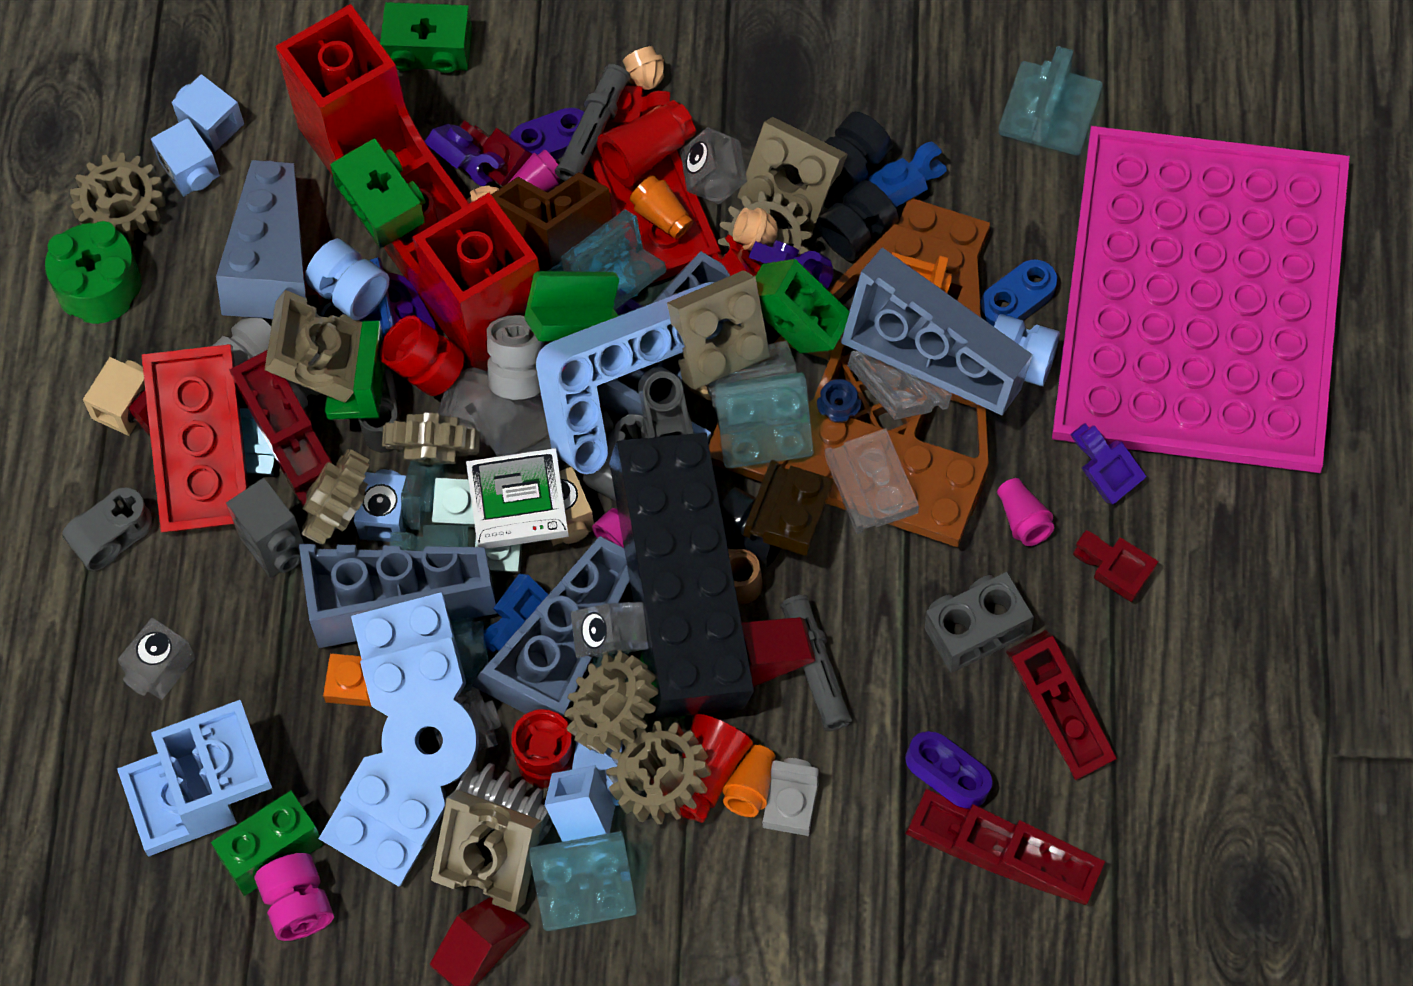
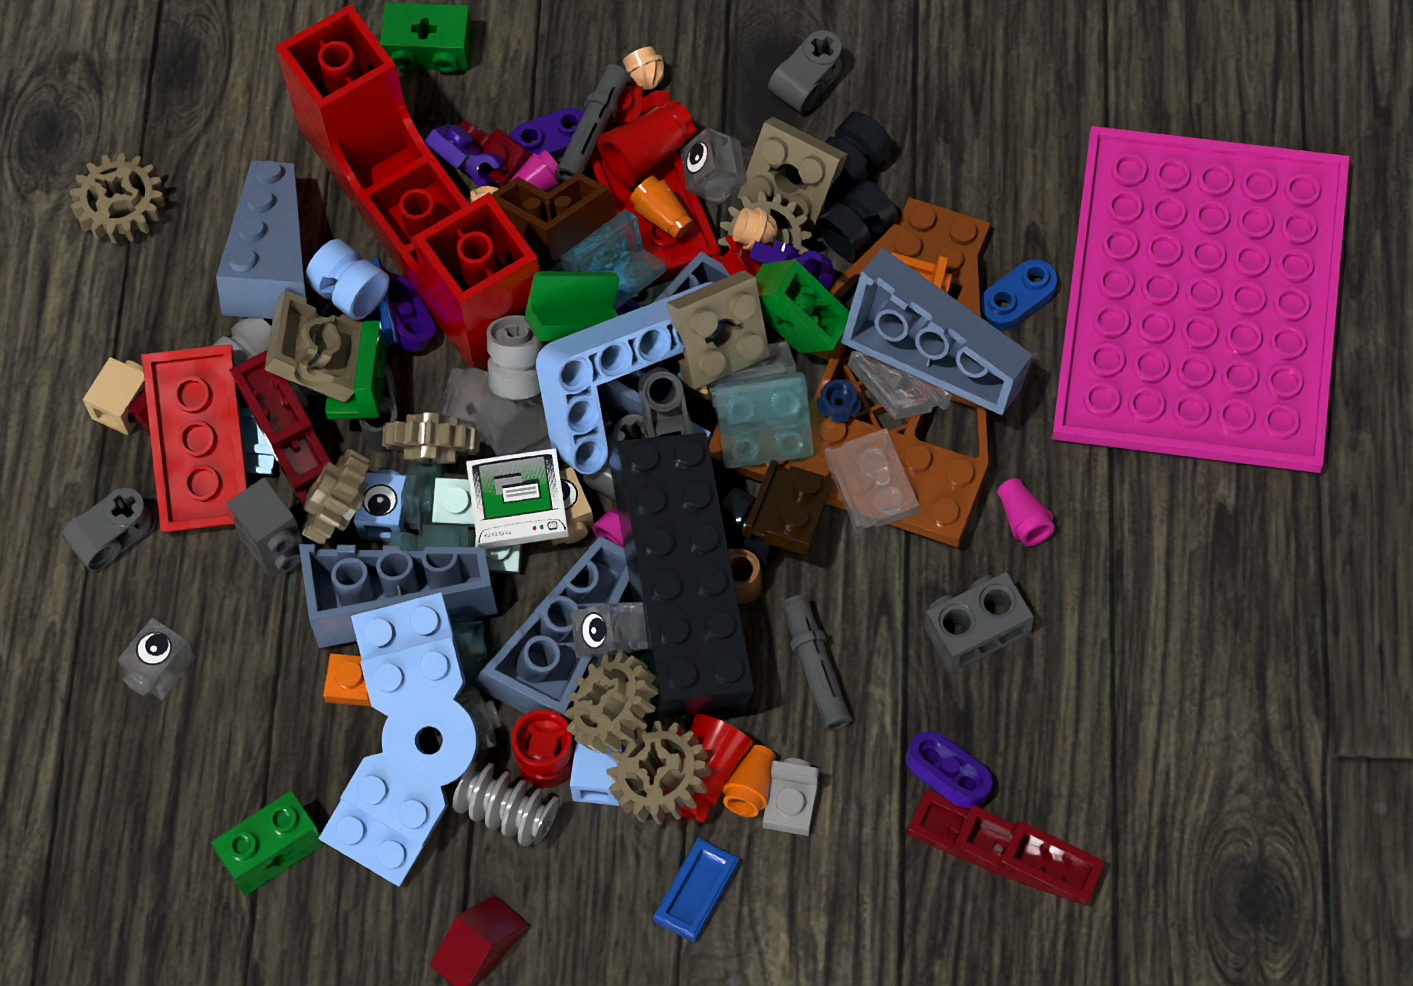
green brick [45,221,142,324] -> none
light blue bracket [117,700,272,856] -> none
light blue brick [151,118,220,197] -> none
light blue brick [172,74,244,152] -> none
dark pink wheel [254,853,334,941] -> none
green brick [330,138,426,249] -> none
red wheel [380,315,465,396] -> none
dark tan brick [431,789,542,912] -> none
blue plate [478,574,549,653] -> none
clear light blue bracket [529,832,637,931] -> none
light blue brick [544,765,615,846] -> none
dark red slope [742,617,816,687] -> none
blue plate [867,142,947,207] -> none
light blue wheel [994,314,1060,386] -> none
clear light blue bracket [998,46,1103,155] -> none
dark red slope [1006,630,1117,780] -> none
dark purple plate [1070,423,1147,505] -> none
dark red plate [1073,530,1159,602] -> none
none -> blue tile [653,837,740,943]
none -> dark grey piece [768,30,842,114]

